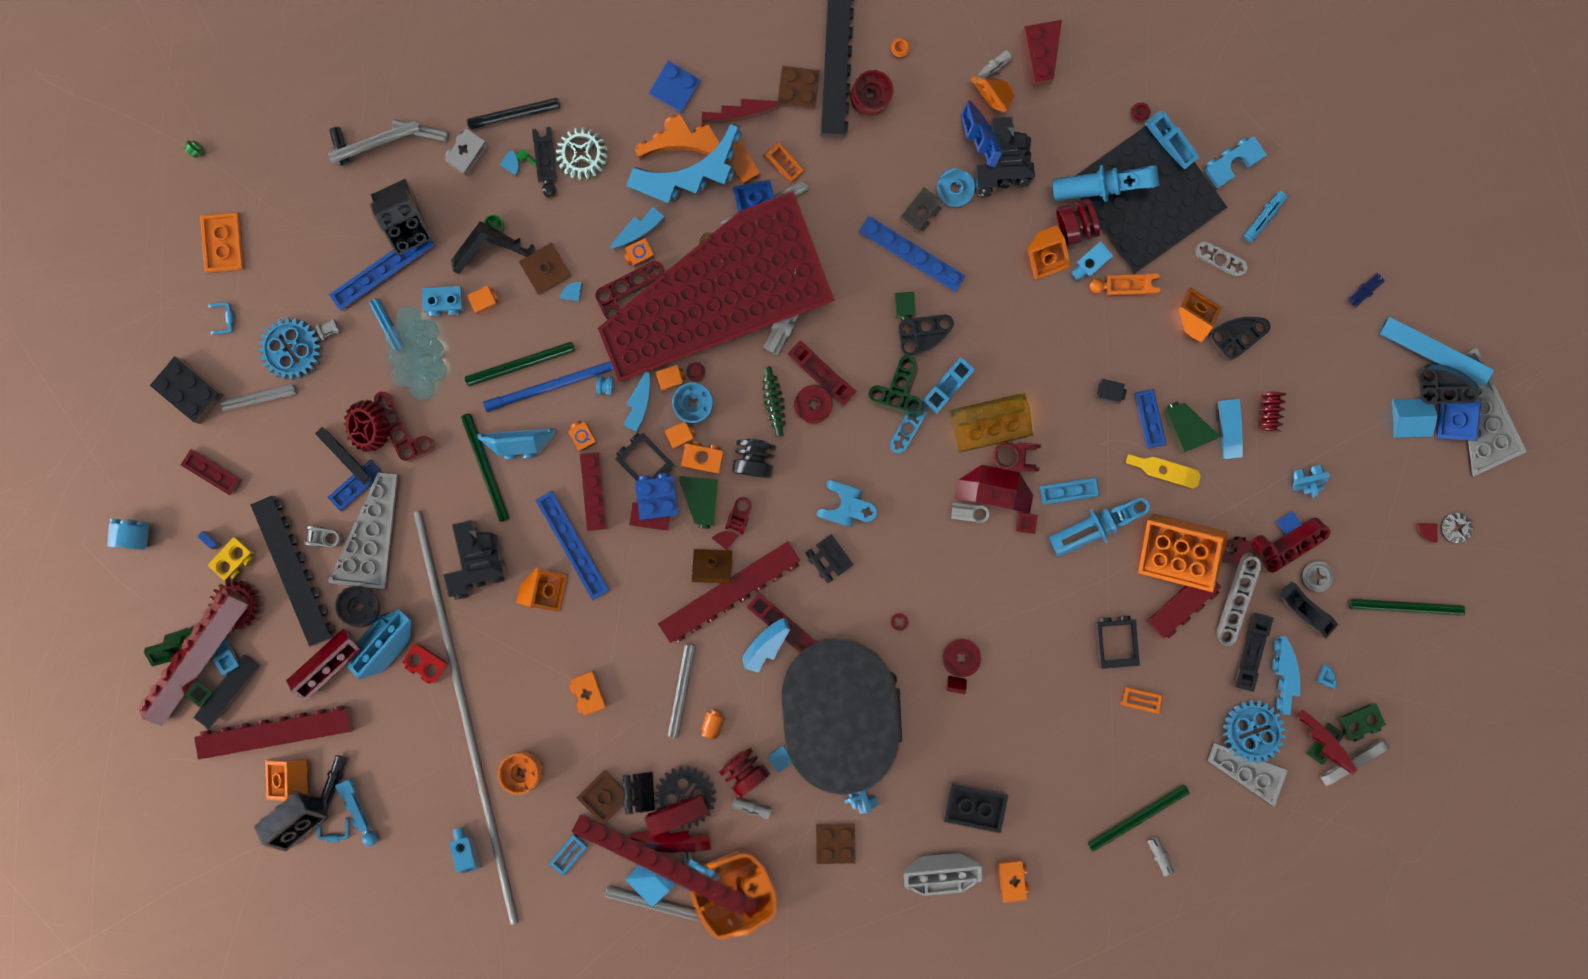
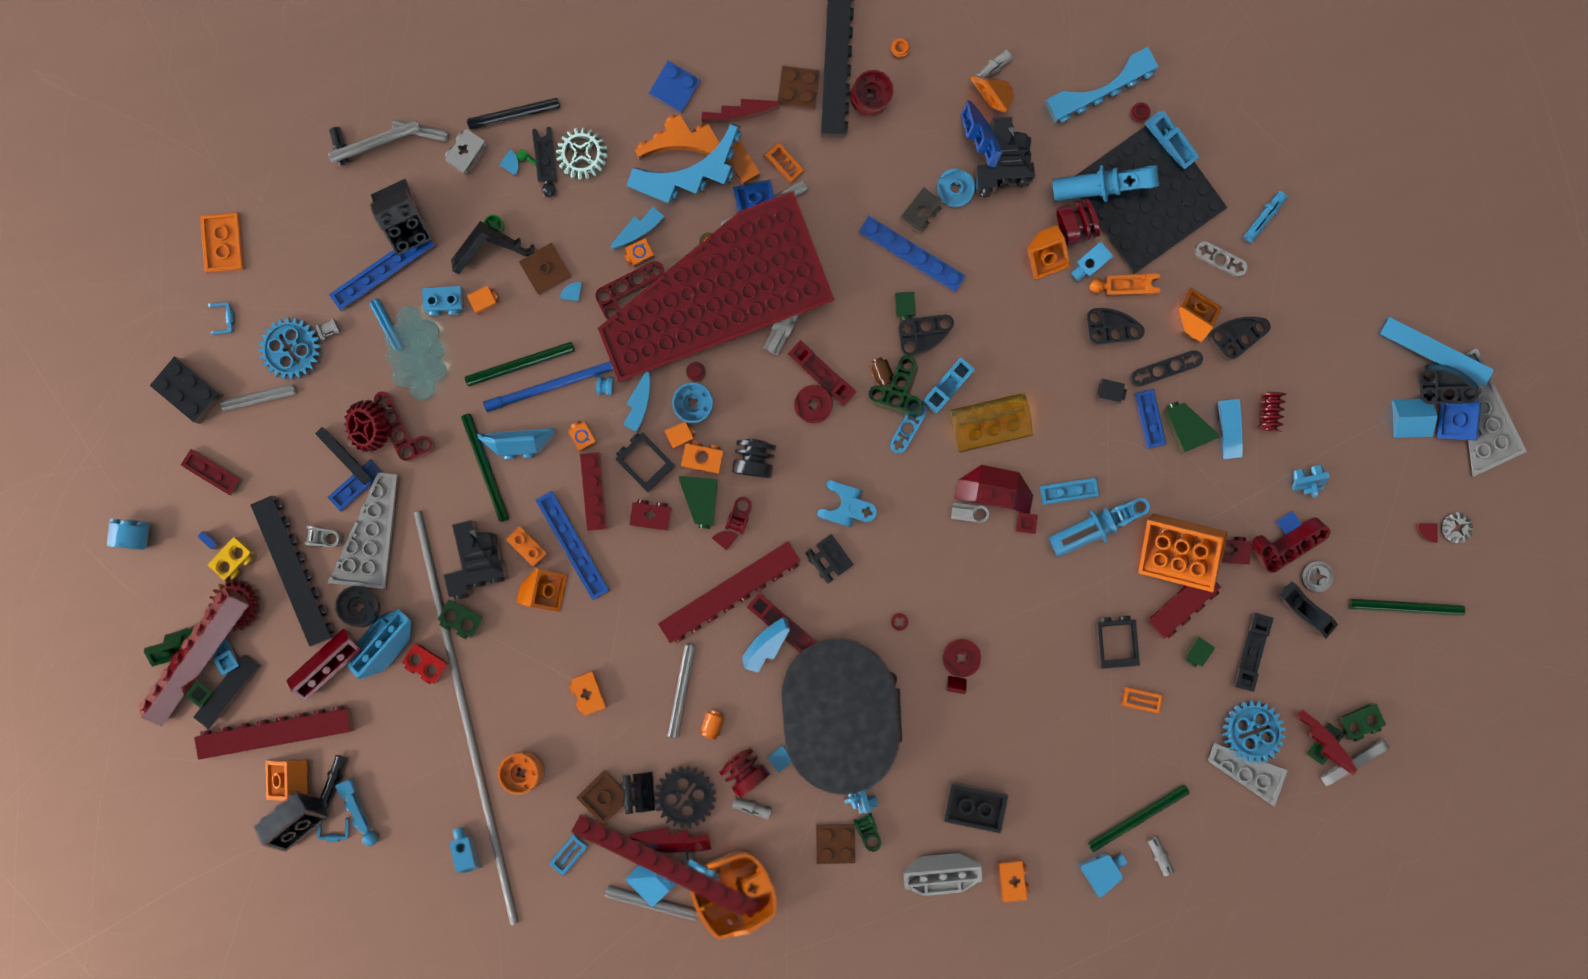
green plate [184,140,203,158] -> none
blue plate [635,473,679,520] -> none
dark red slope [644,794,709,836] -> none
orange brick [656,365,686,391] -> none
reddish brown plate [692,549,732,584] -> none
dark green piece [762,366,786,437] -> none
dark red piece [992,441,1041,472] -> none
dark red wedge [1022,20,1062,87] -> none
yellow piece [1125,454,1201,489] -> none
dark azure arch [1203,136,1267,190] -> none
light grey beam [1216,552,1261,646] -> none
dark azure slope [1272,636,1300,715] -> none
dark azure tile [1316,664,1337,689] -> none
clear blue pin [1348,273,1385,308] -> none
none -> dark green brick [437,599,483,639]
none -> orange brick [506,526,549,567]
none -> dark green piece [853,813,882,852]
none -> reddish brown brick [869,357,894,386]
none -> dark azure arch [1045,47,1159,123]
none -> dark azure torso [1078,852,1128,898]
none -> black beam [1085,308,1145,346]
none -> black beam [1130,350,1203,387]
none -> dark green brick [1183,636,1215,668]

